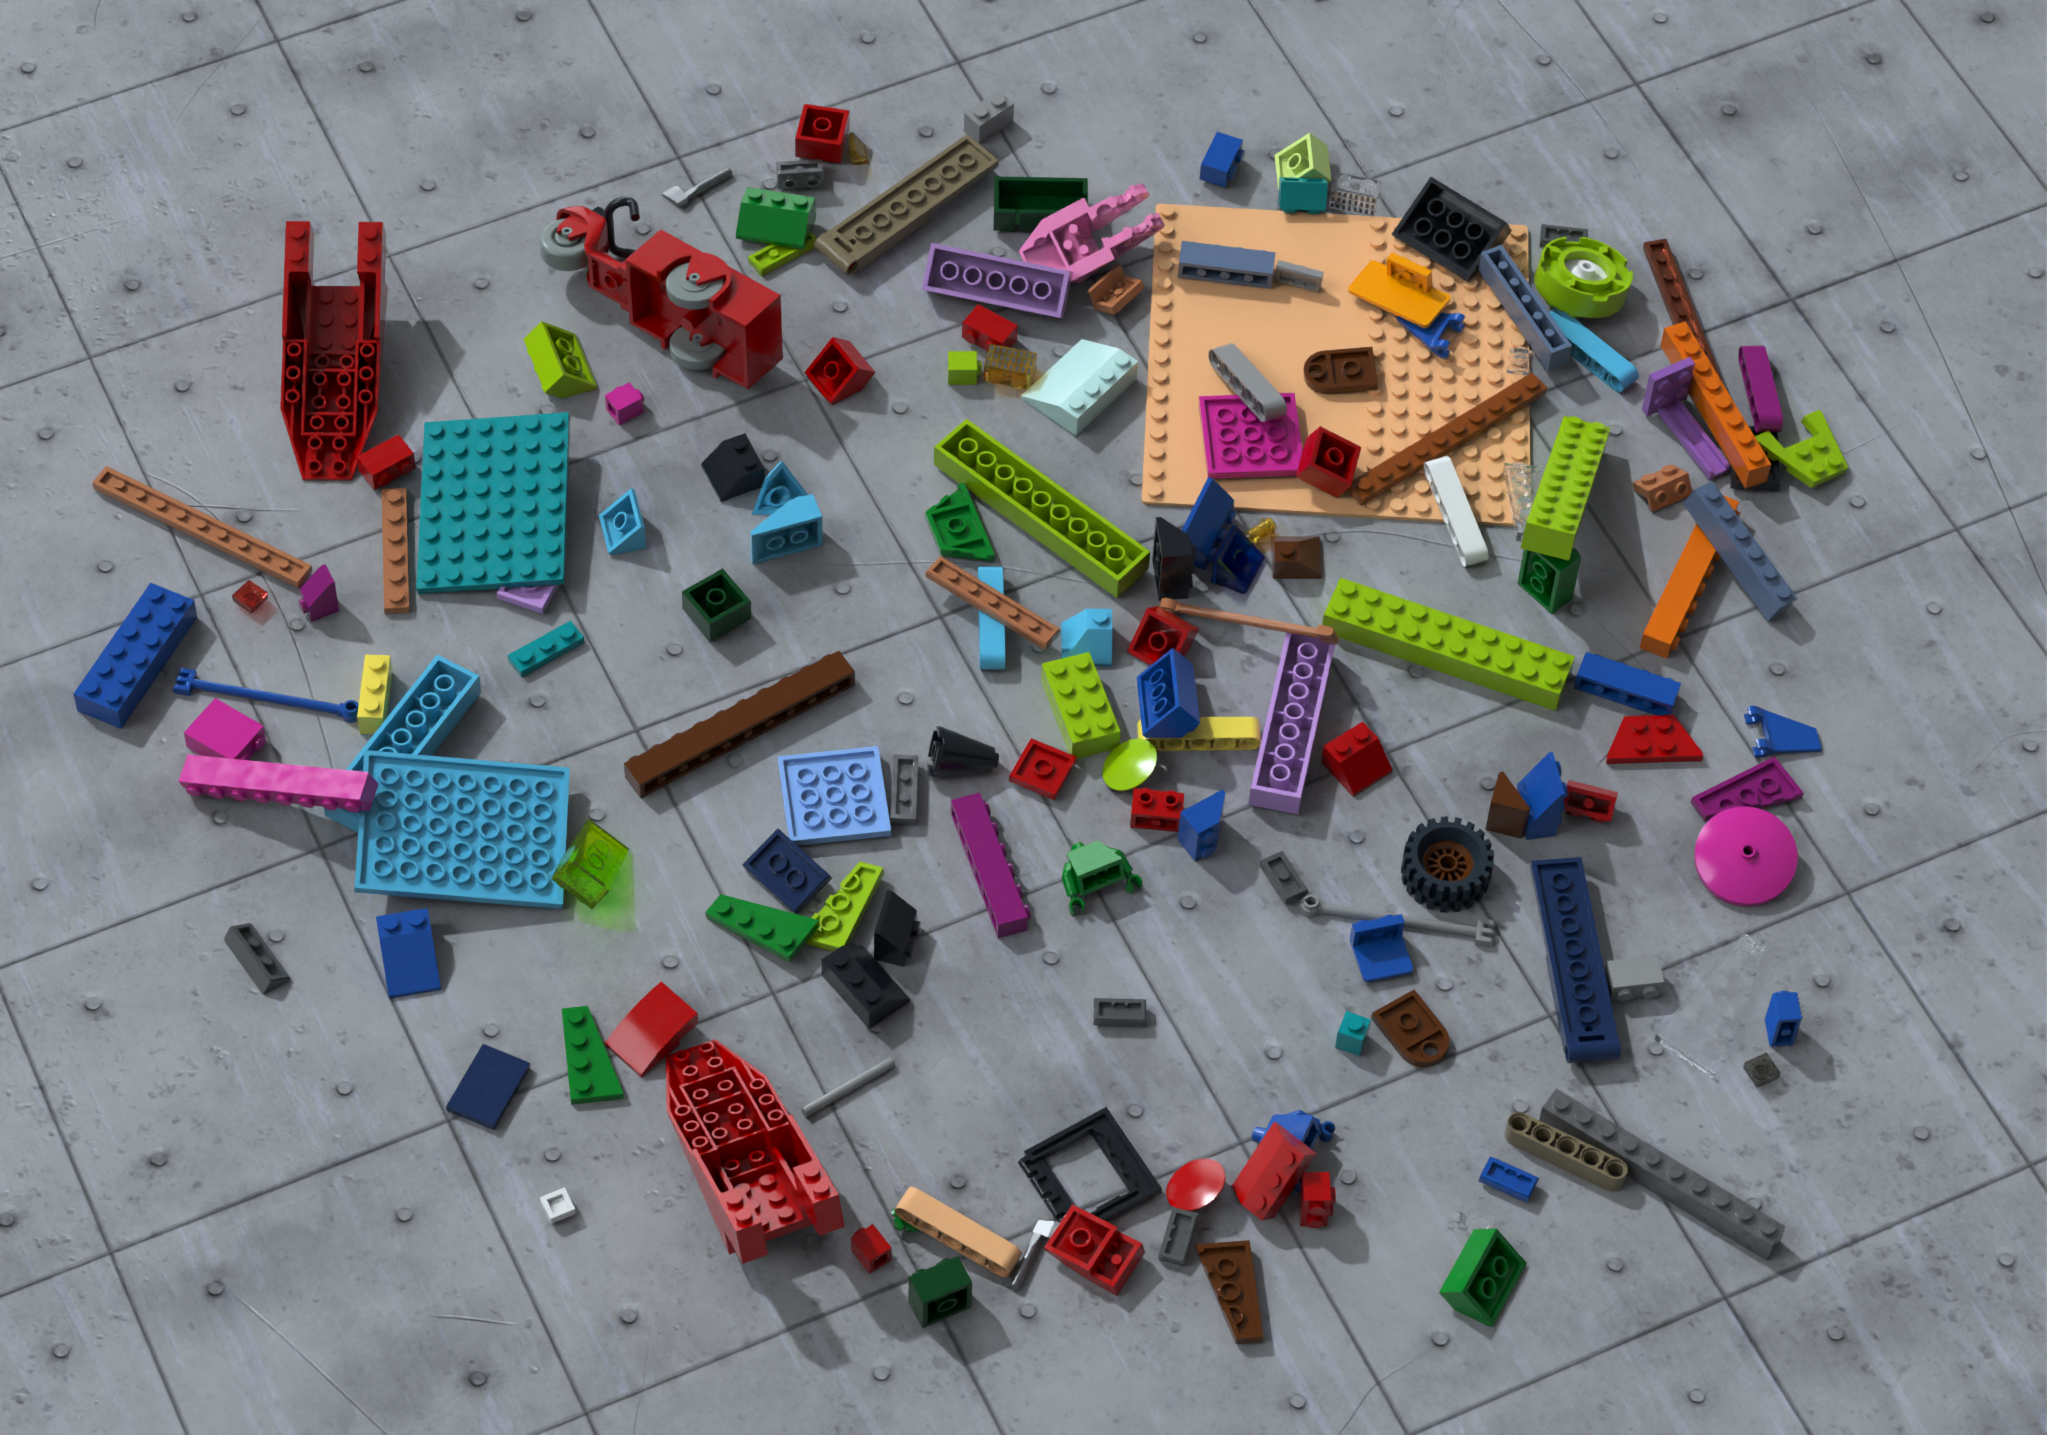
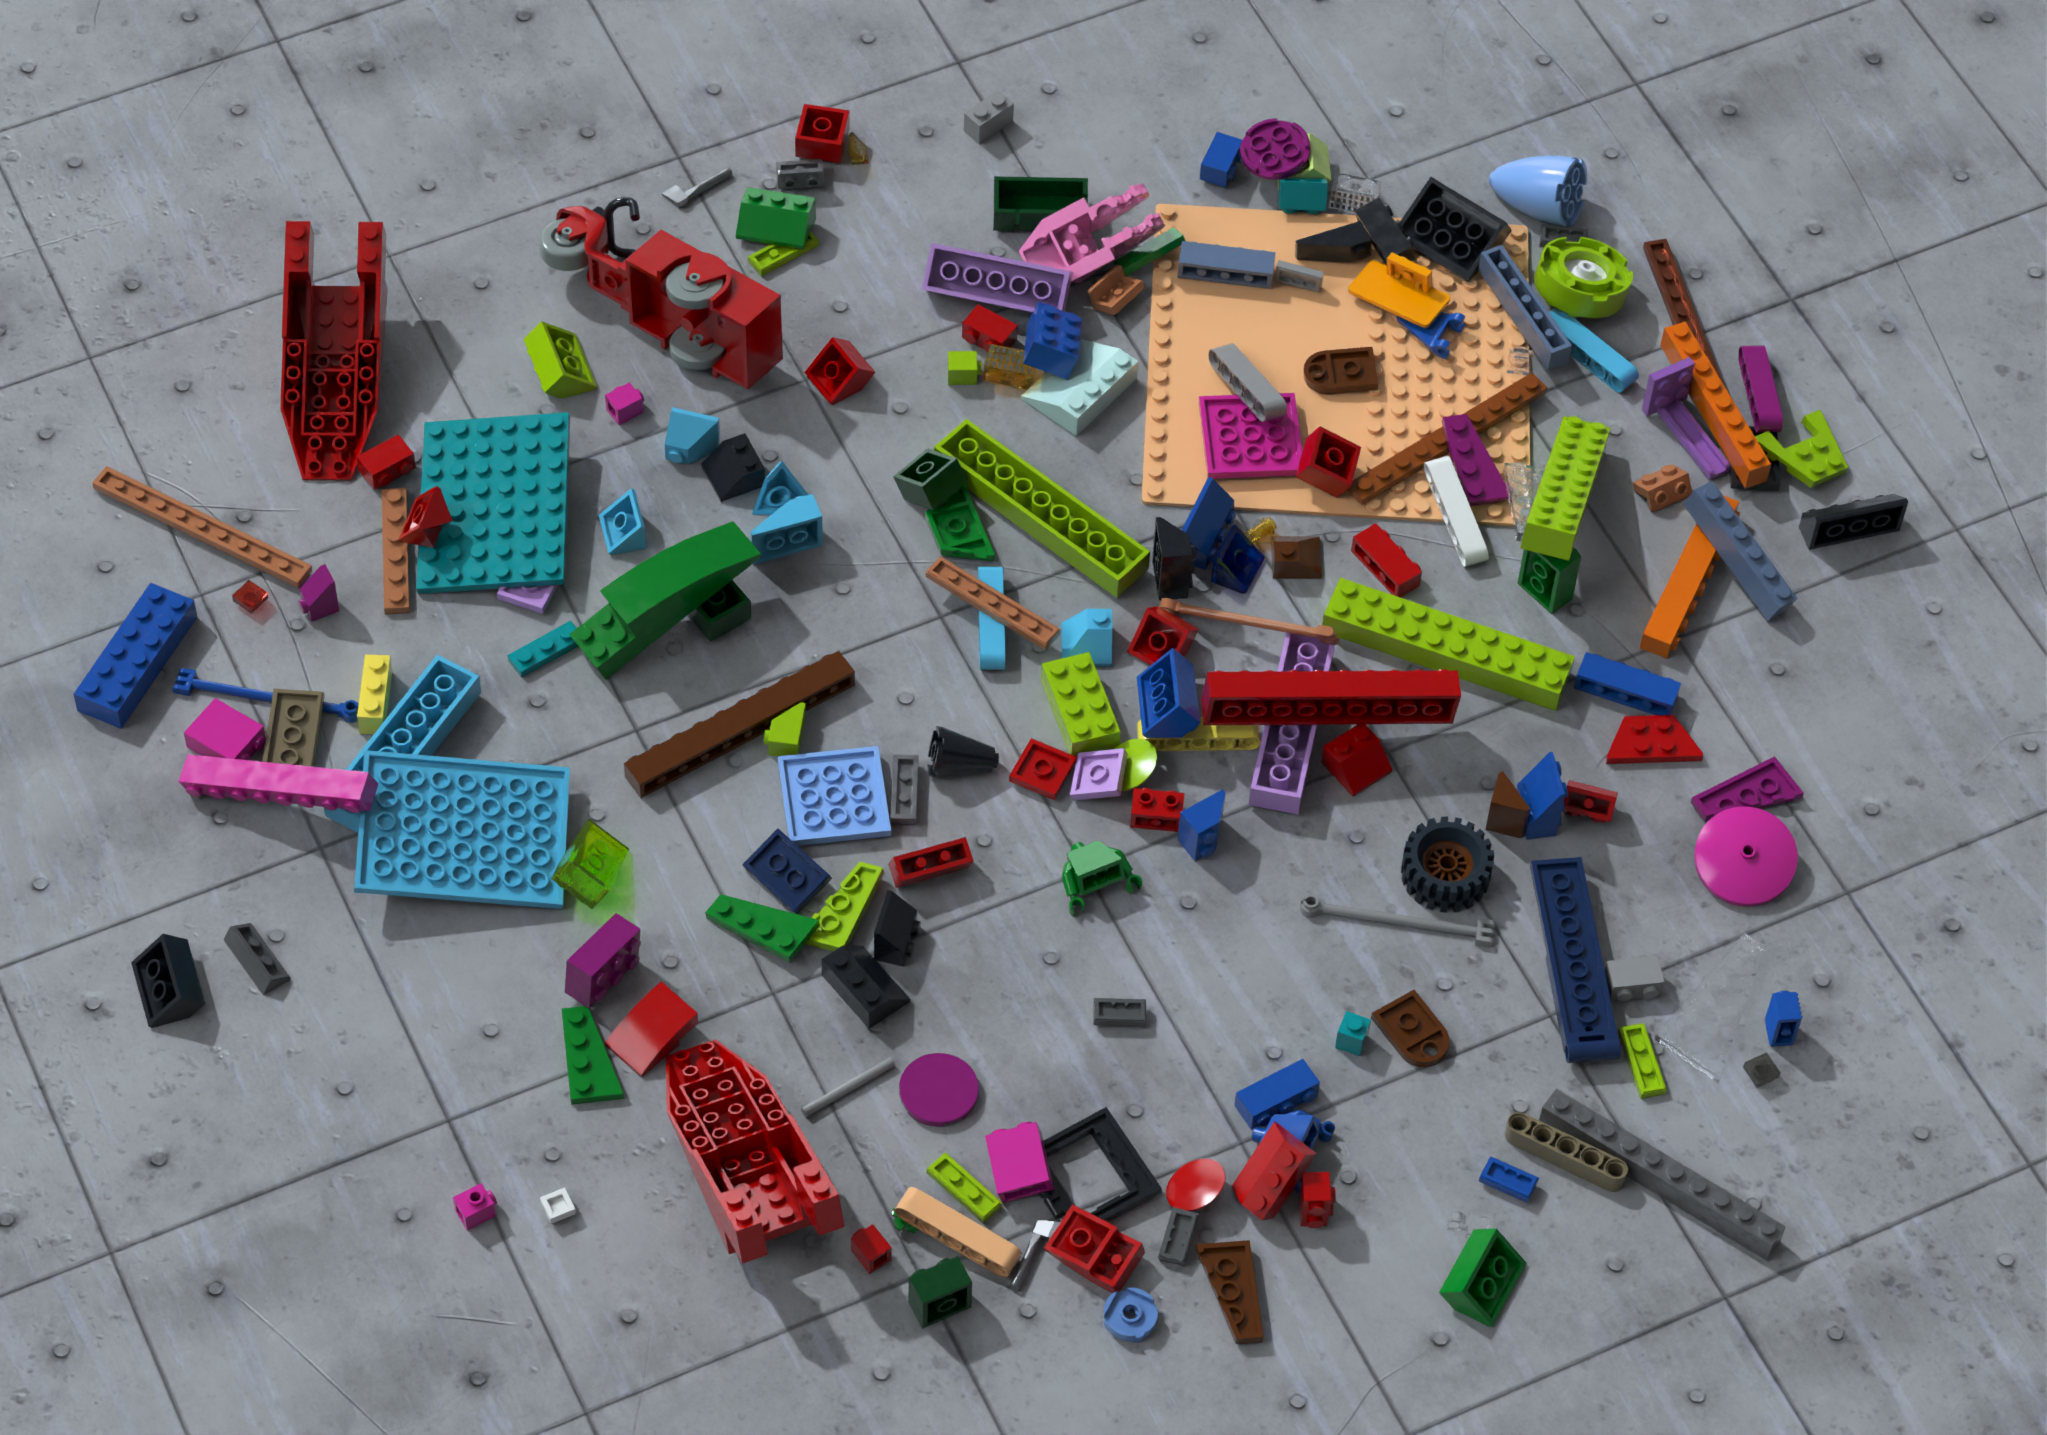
blue slope [376,908,441,999] -> none
dark blue tile [446,1044,531,1130] -> none
dark tan hinge [814,134,999,276] -> none
magenta brick [950,793,1031,938] -> none
dark grey plate [1260,851,1308,904] -> none
blue bracket [1349,914,1413,983] -> none
blue flag [1744,706,1822,758] -> none
none -> black slope [131,934,205,1028]
none -> dark tan tile [262,688,325,767]
none -> red slope [398,486,453,548]
none -> dark pink brick [453,1183,497,1231]
none -> magenta brick [565,913,641,1008]
none -> green slope [569,521,762,680]
none -> medium azure slope [665,407,720,464]
none -> lime slope [764,703,806,756]
none -> red brick [888,837,974,888]
none -> dark green brick [893,448,968,510]
none -> magenta tile [899,1053,979,1127]
none -> lime tile [926,1152,1002,1224]
none -> dark pink brick [985,1122,1054,1203]
none -> blue brick [1023,302,1082,380]
none -> lavender plate [1070,748,1128,800]
none -> medium blue plate [1103,1287,1158,1343]
none -> green tile [1114,227,1185,276]
none -> red brick [1201,669,1461,726]
none -> blue brick [1234,1059,1320,1129]
none -> magenta tile [1240,118,1310,180]
none -> black slope [1295,221,1372,263]
none -> red brick [1351,523,1422,598]
none -> black brick [1354,197,1416,266]
none -> magenta wing [1442,414,1512,507]
none -> light blue cylinder [1489,155,1587,227]
none -> lime tile [1618,1023,1667,1099]
none -> black slope [1799,494,1908,550]

